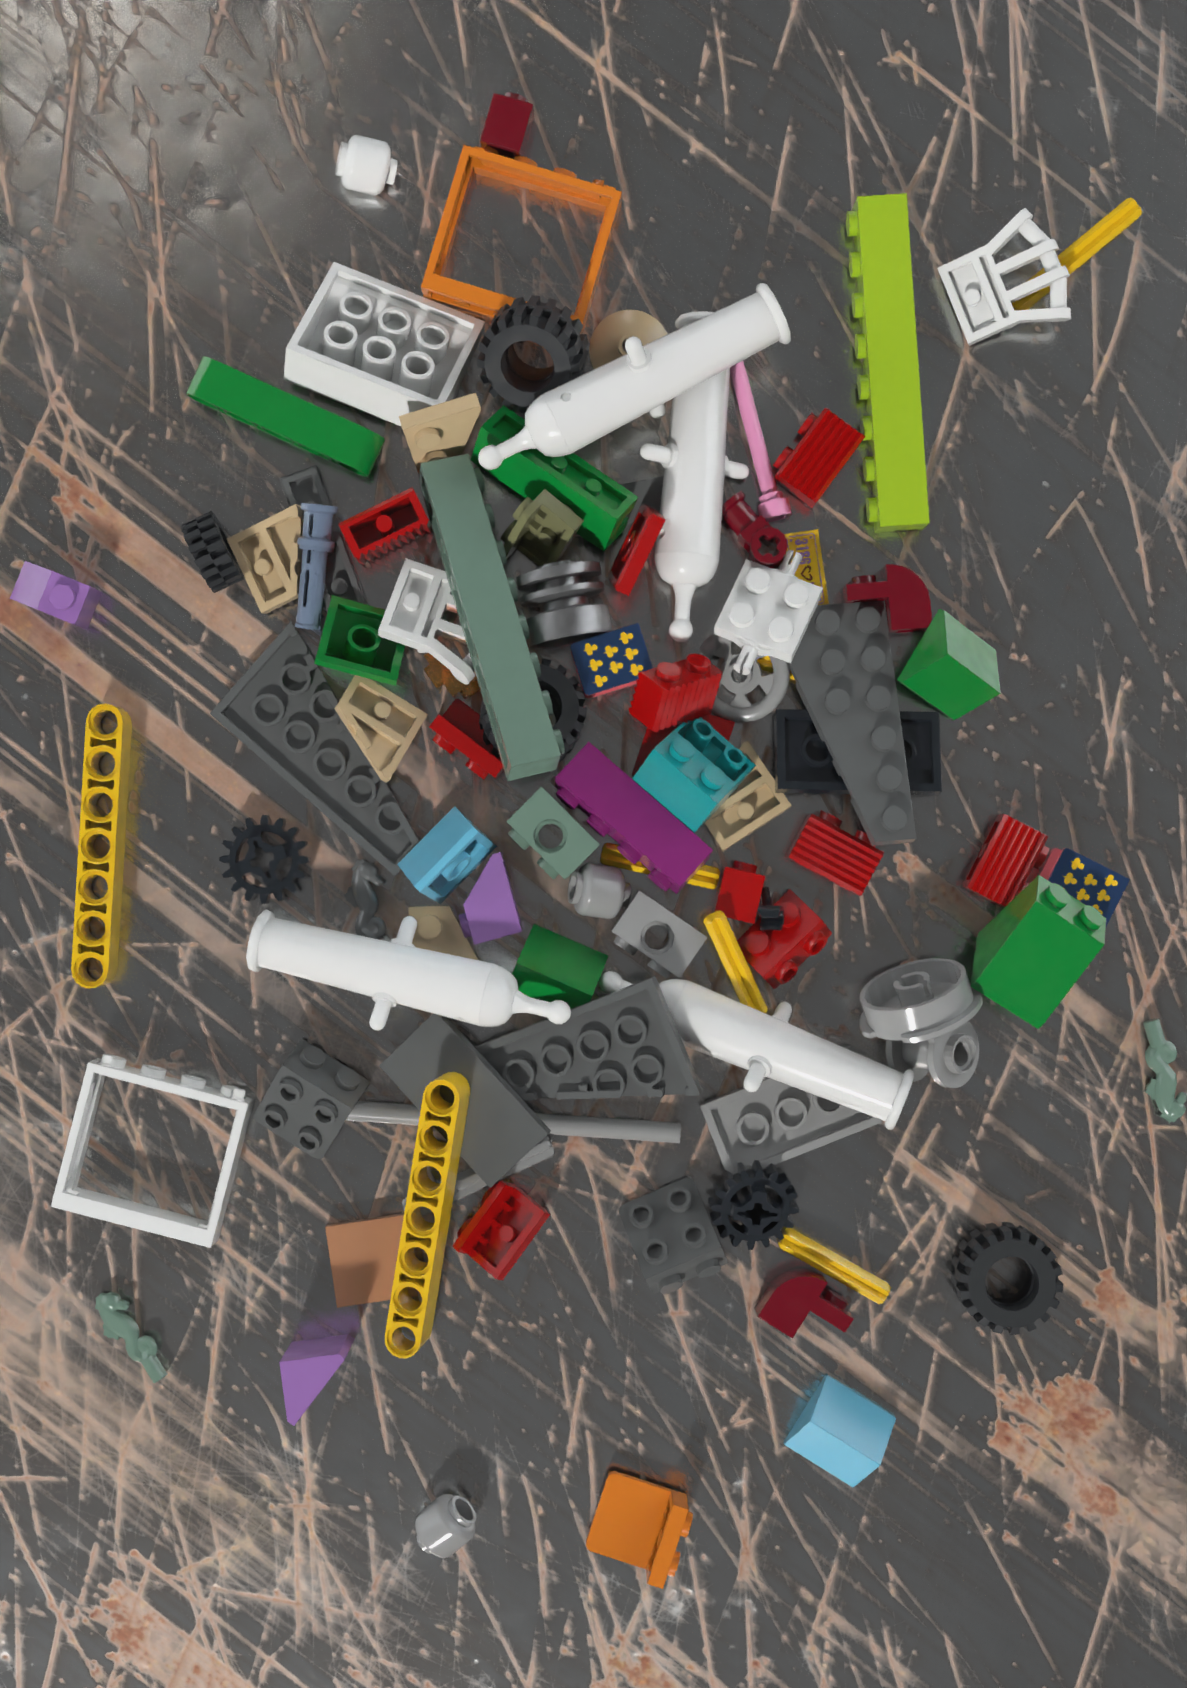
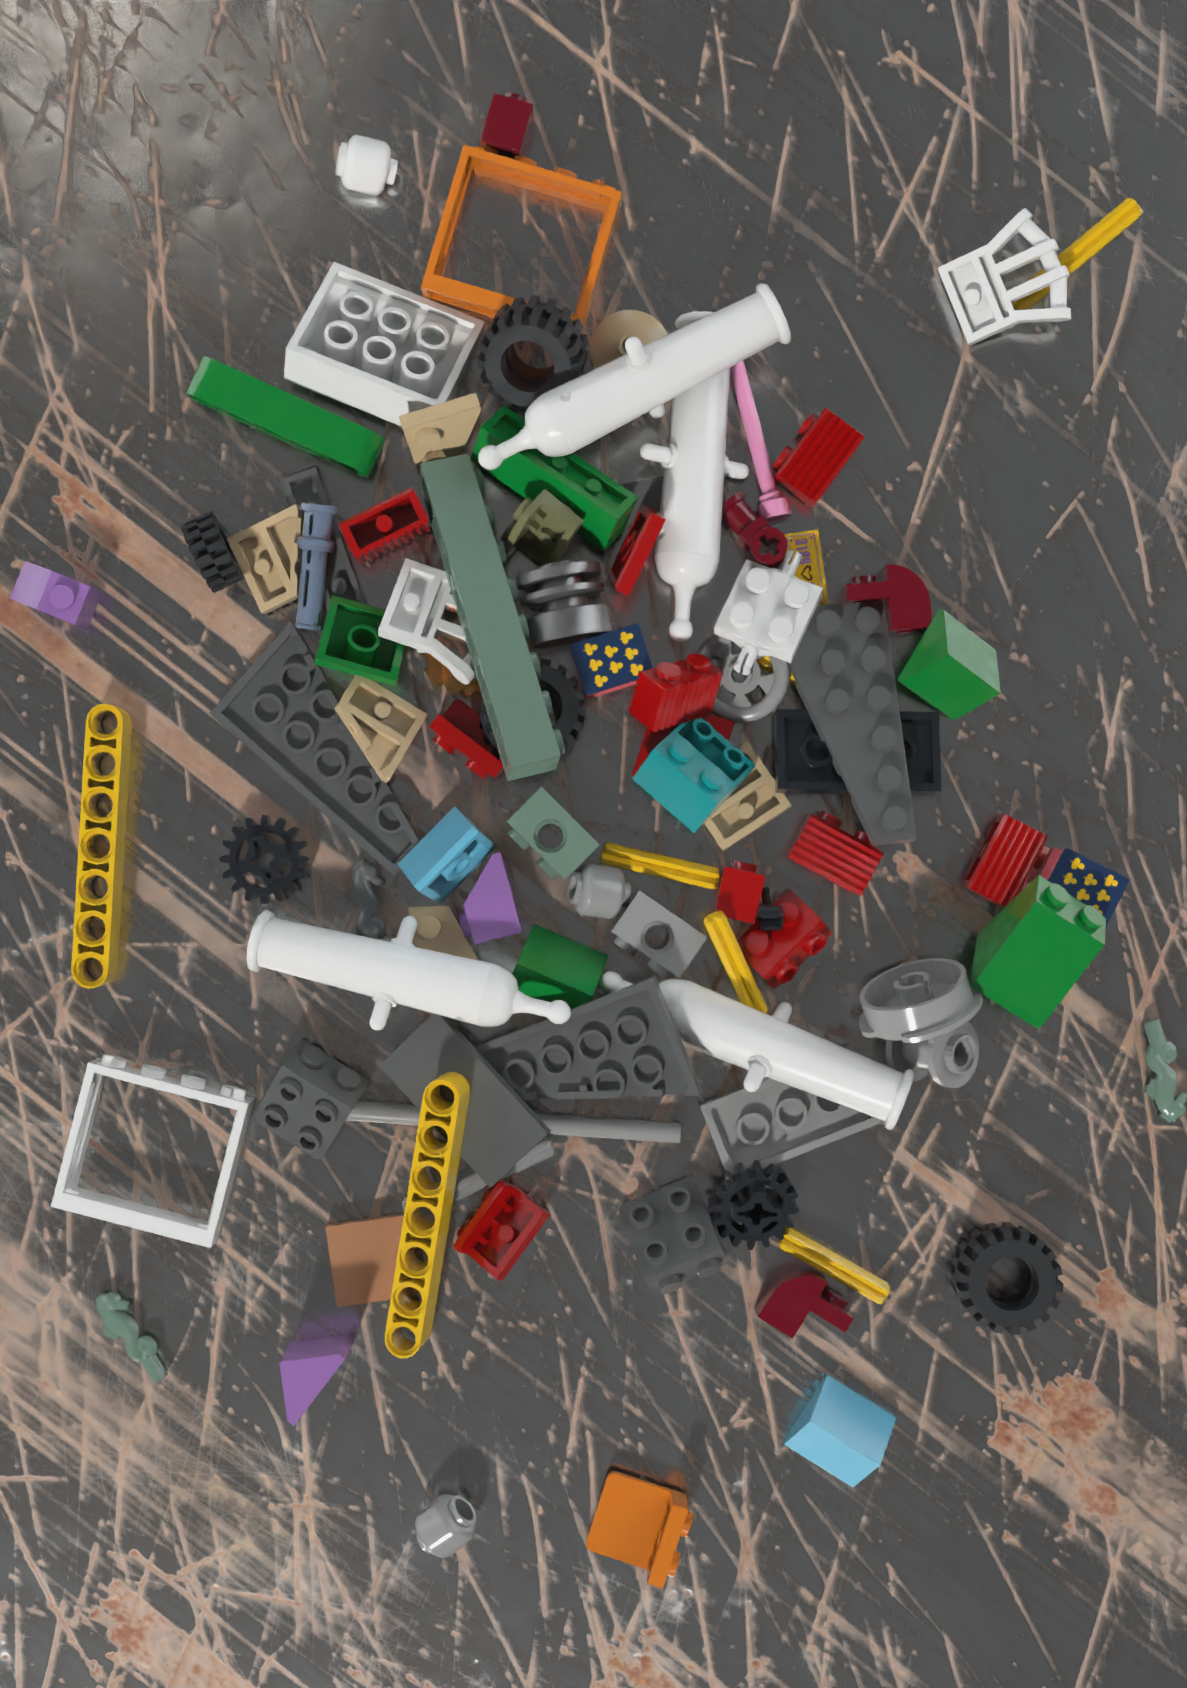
magenta brick [554,741,713,894] -> none
lime brick [846,193,930,533] -> none

